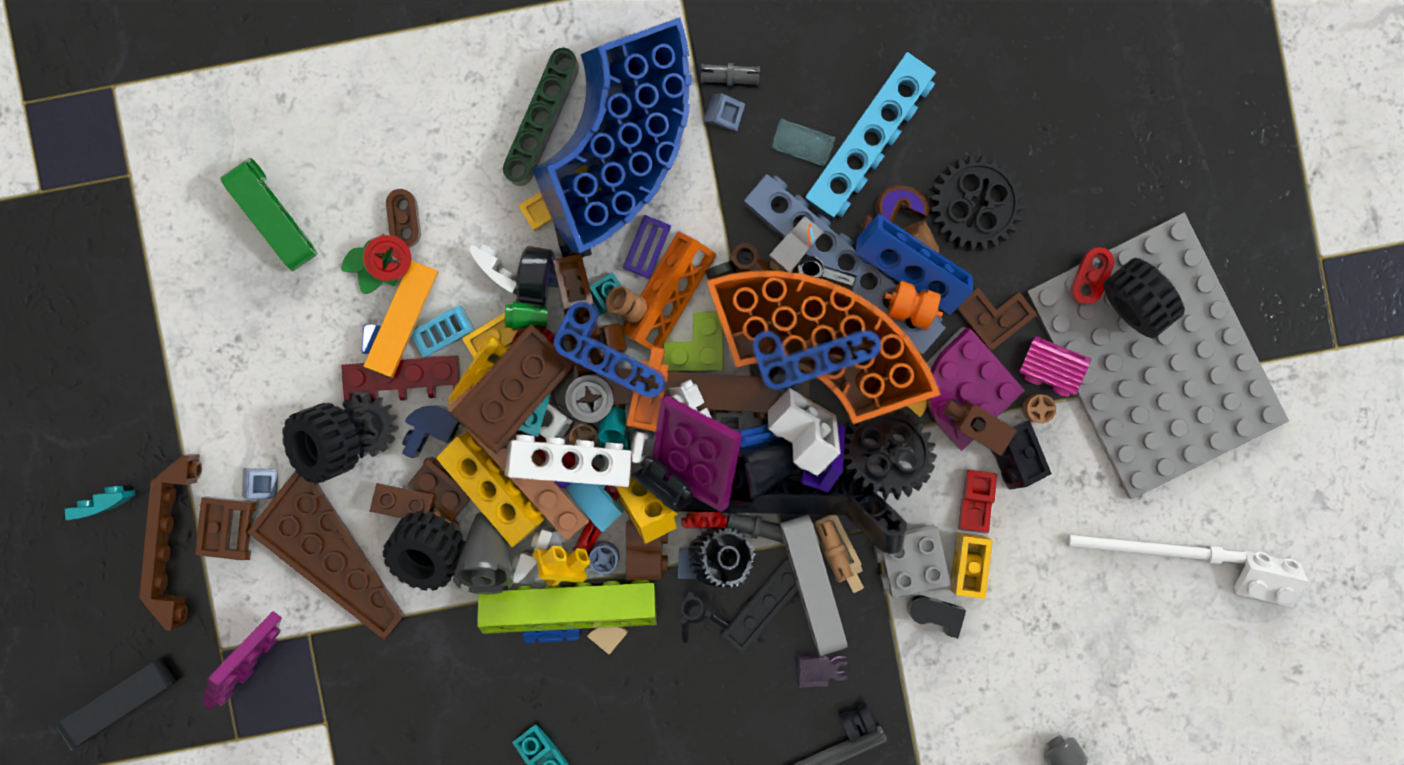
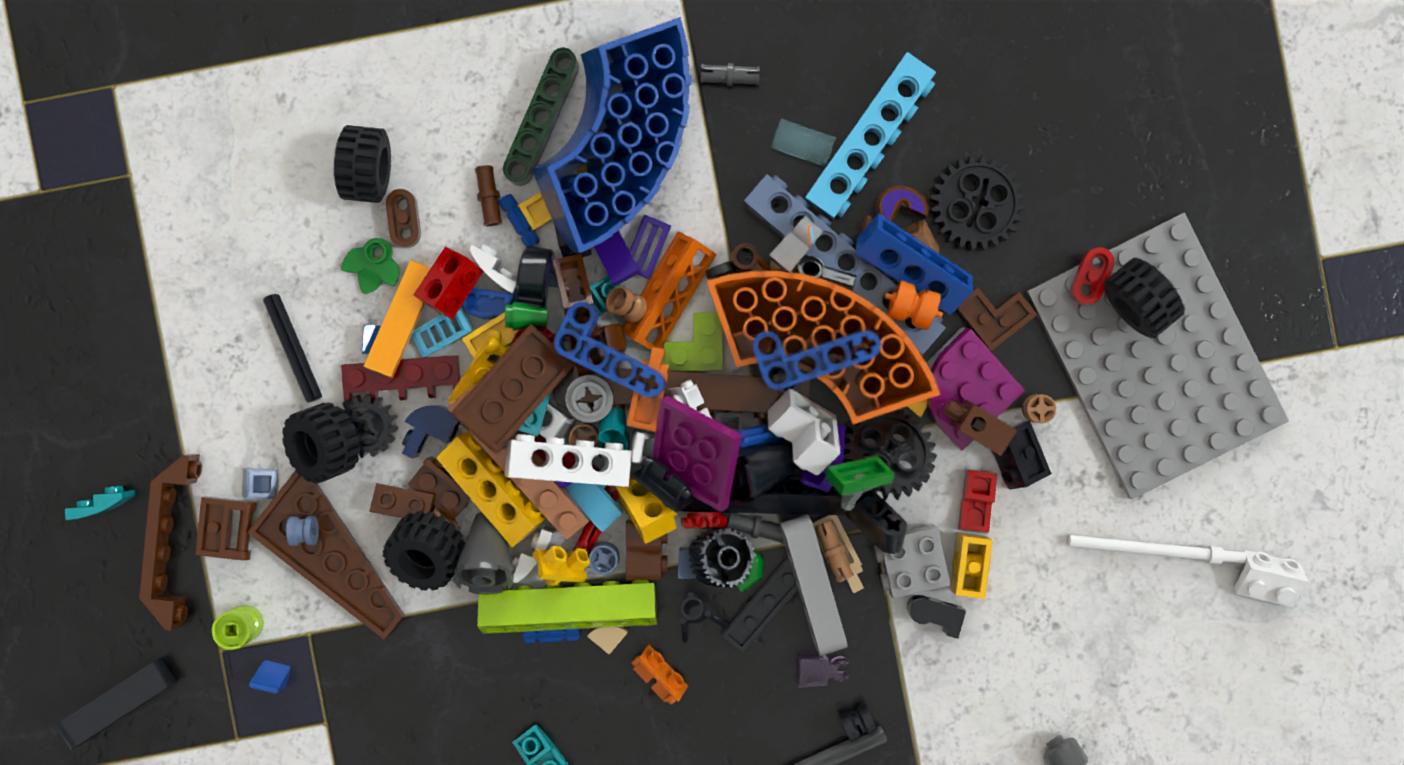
magenta plate [202,611,282,711] -> none
green beam [220,158,318,271] -> none
red gear [363,234,412,281] -> none
sand blue slope [704,93,745,132] -> none
dark pink brick [1020,336,1092,397] -> none
none -> lime wheel [211,604,264,650]
none -> blue slope [249,660,291,694]
none -> black axle [263,294,322,403]
none -> sand blue wheel [286,516,319,546]
none -> black tyre [334,125,391,203]
none -> red brick [413,246,484,319]
none -> blue plate [462,288,516,320]
none -> reddish brown pin [475,165,502,227]
none -> blue axle [499,194,540,247]
none -> dark purple tile [594,230,641,287]
none -> orange hinge [631,644,688,705]
none -> green arm [737,550,764,593]
none -> green piece [825,456,895,510]

